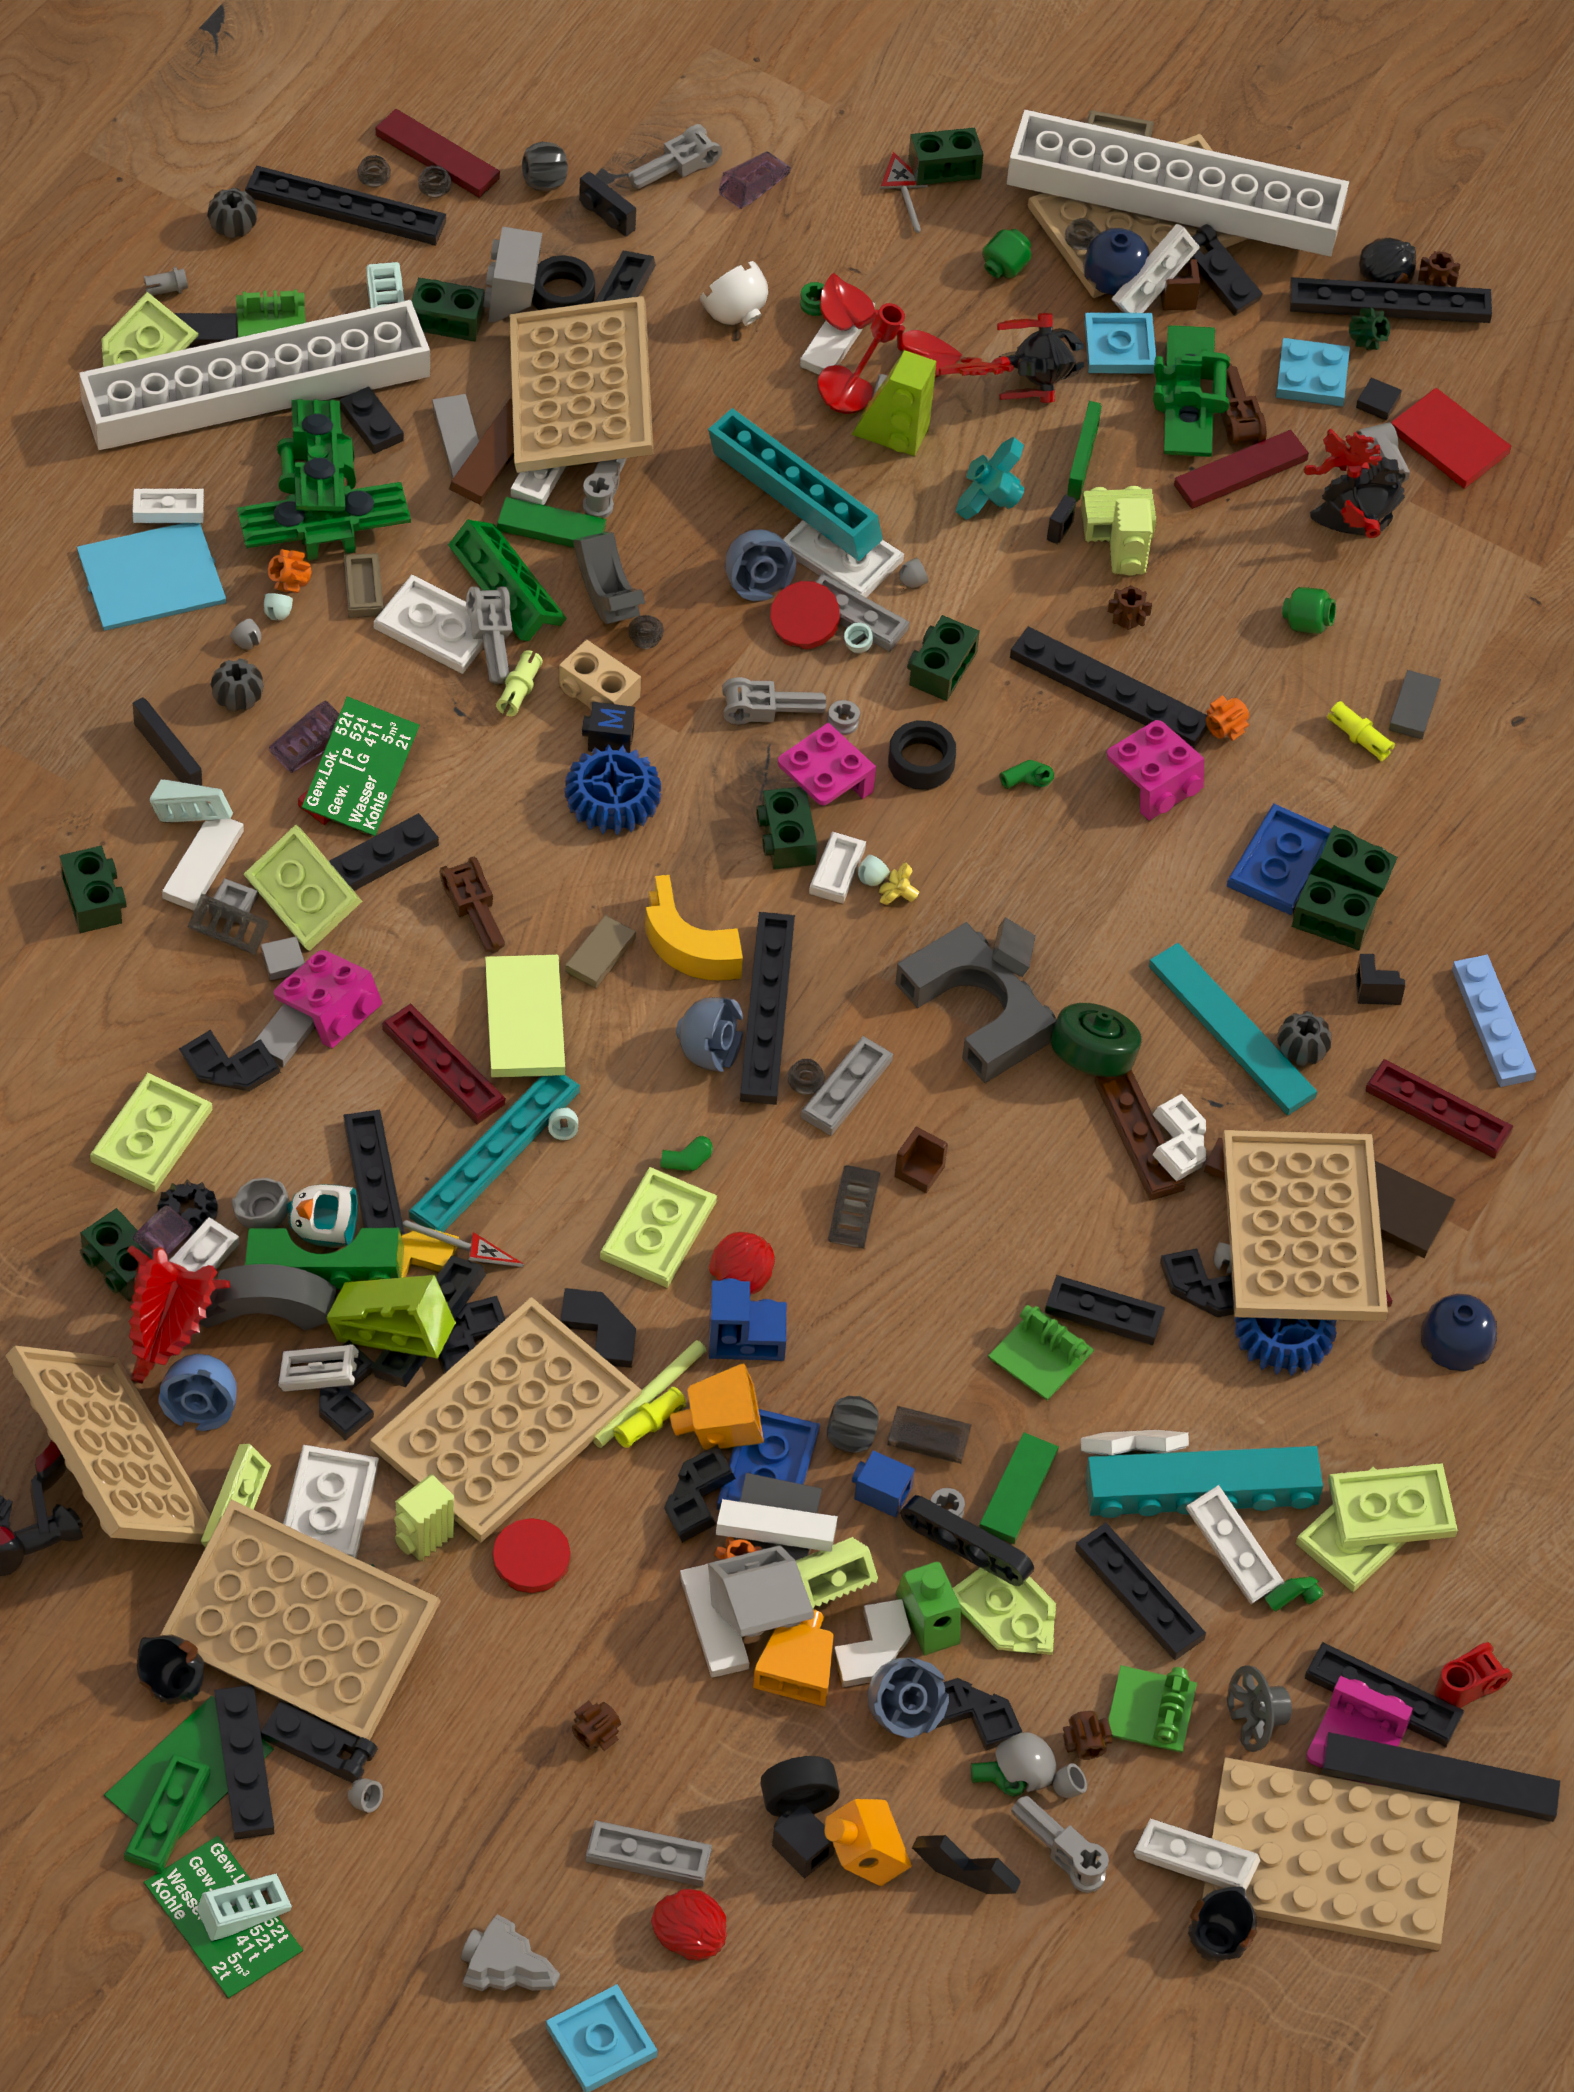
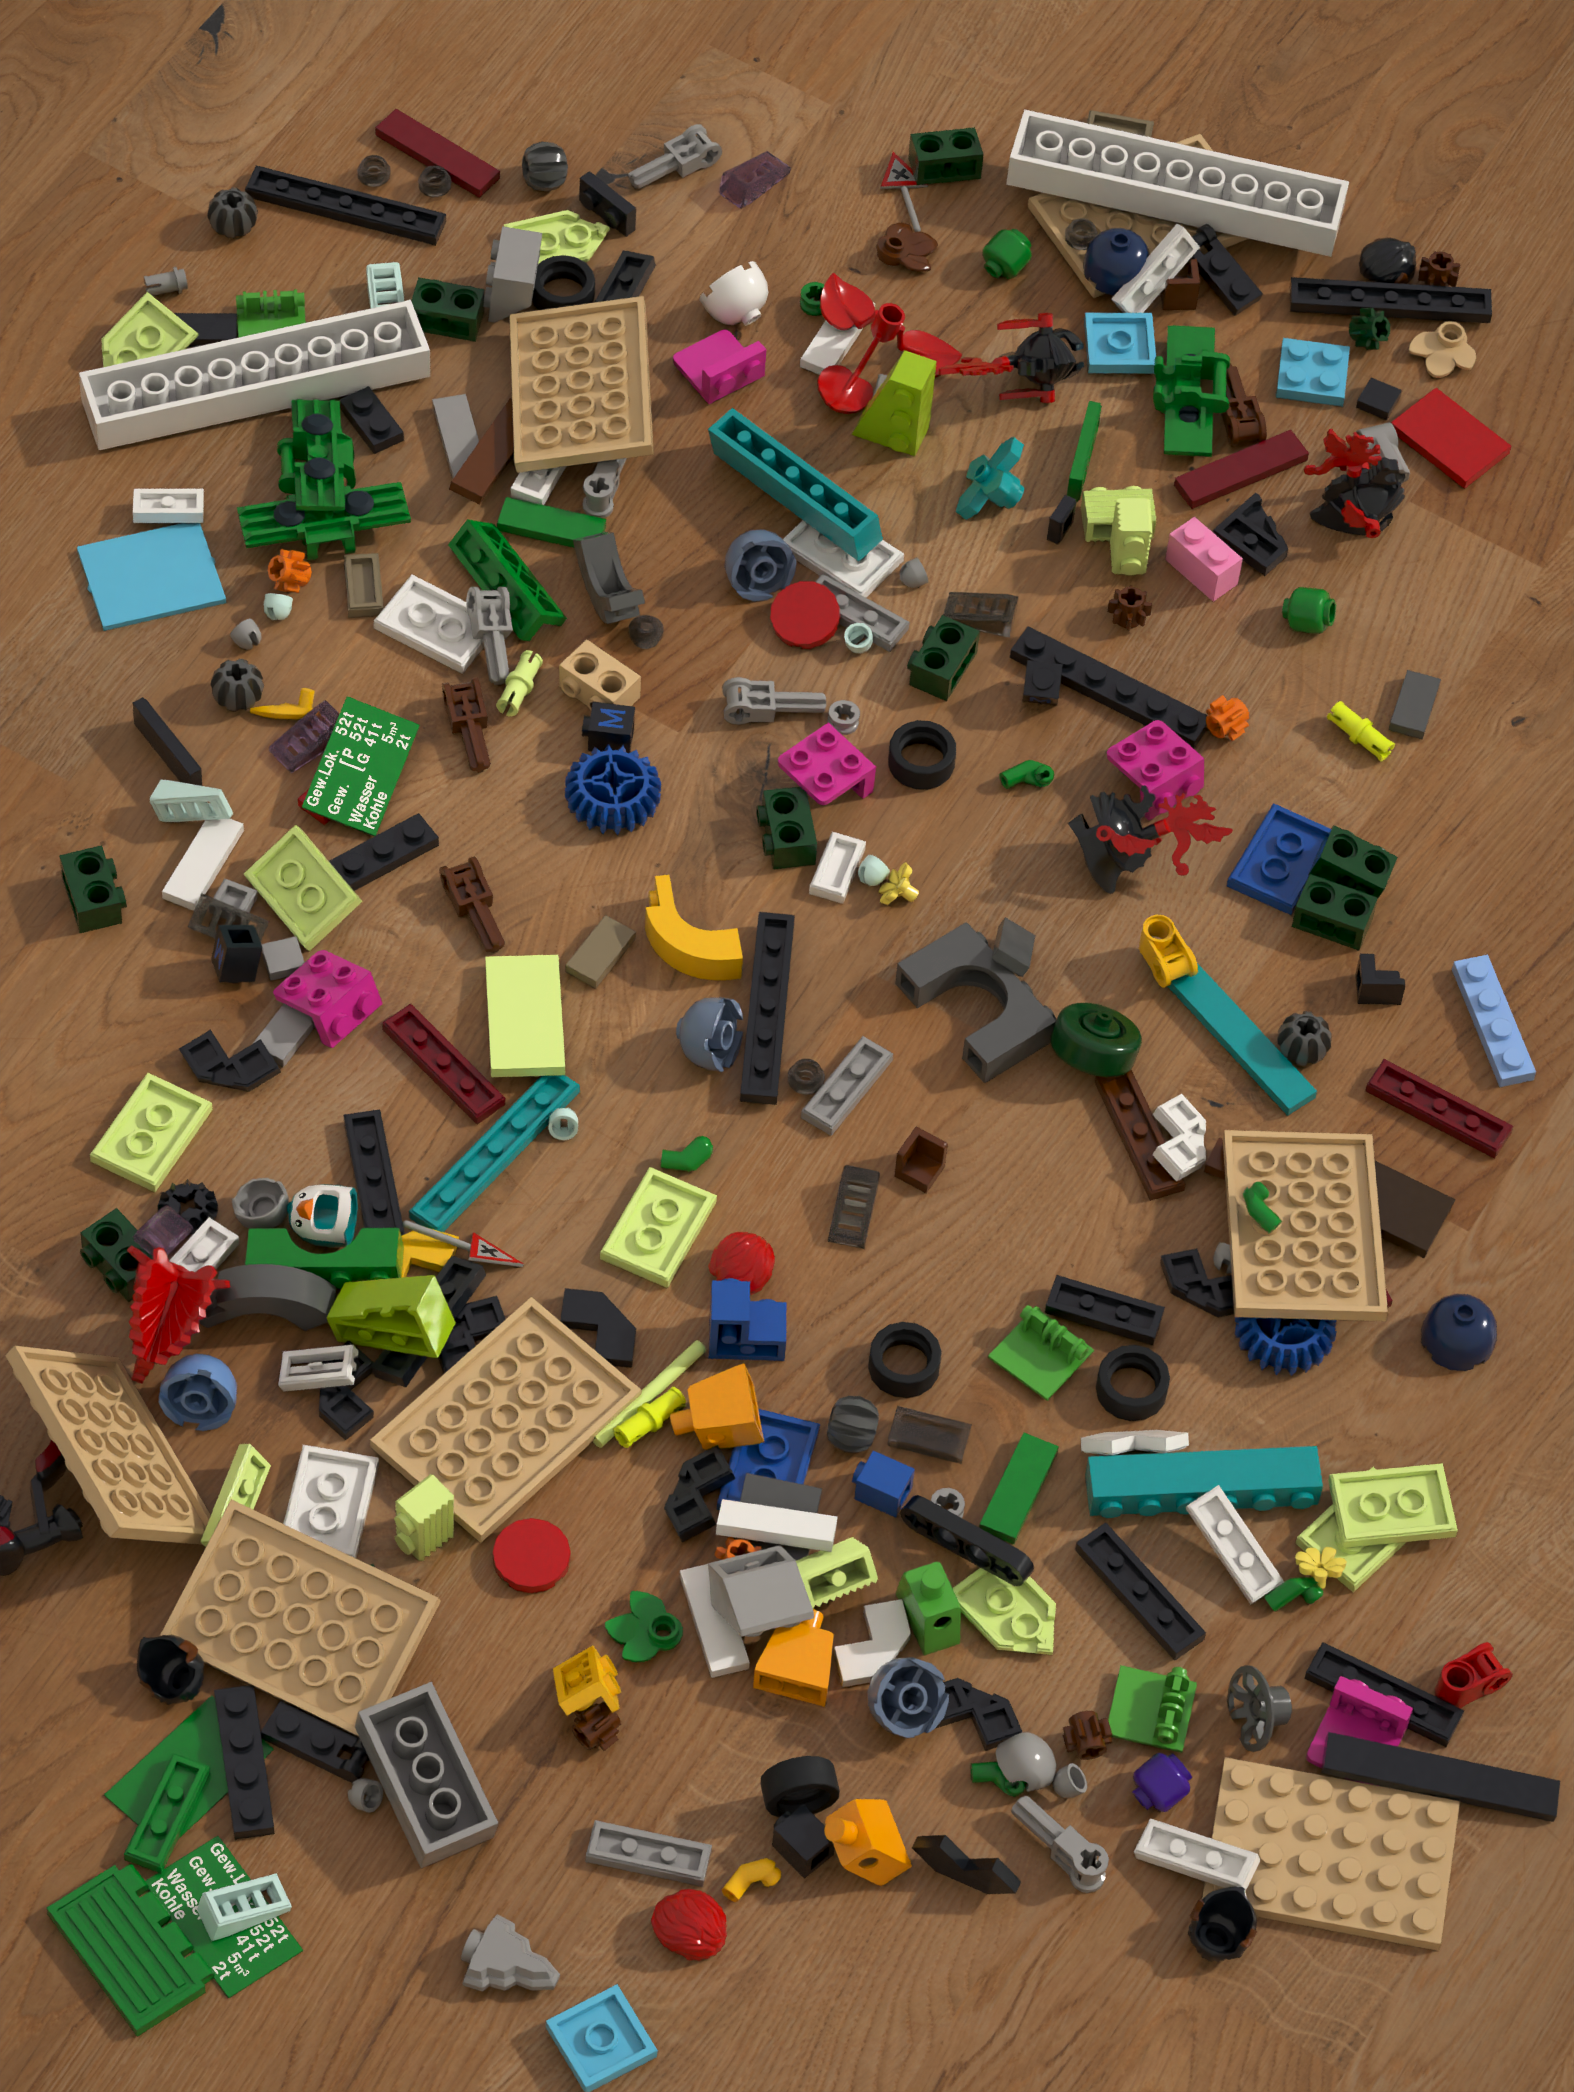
none -> green hinge [47,1864,215,2037]
none -> black brick [211,925,263,983]
none -> yellow bar [250,688,319,719]
none -> light grey brick [355,1682,498,1868]
none -> reddish brown connector [442,677,491,773]
none -> yellowish green tile [504,210,610,264]
none -> yellow bracket [553,1645,621,1716]
none -> green plate [605,1591,683,1663]
none -> dark pink bracket [673,330,766,404]
none -> yellow arm [722,1858,781,1902]
none -> black tyre [868,1322,942,1398]
none -> reddish brown plate [876,222,938,272]
none -> clear smoke slope [943,592,1019,638]
none -> black brick [1022,660,1063,706]
none -> helmet [1068,785,1233,894]
none -> black tyre [1096,1345,1170,1421]
none -> dark purple head [1132,1753,1192,1812]
none -> yellow piece [1139,914,1198,988]
none -> bright pink brick [1165,517,1243,602]
none -> black wing [1213,493,1288,576]
none -> green arm [1242,1182,1282,1234]
none -> light yellow plant [1295,1547,1347,1589]
none -> tan plate [1409,321,1476,378]

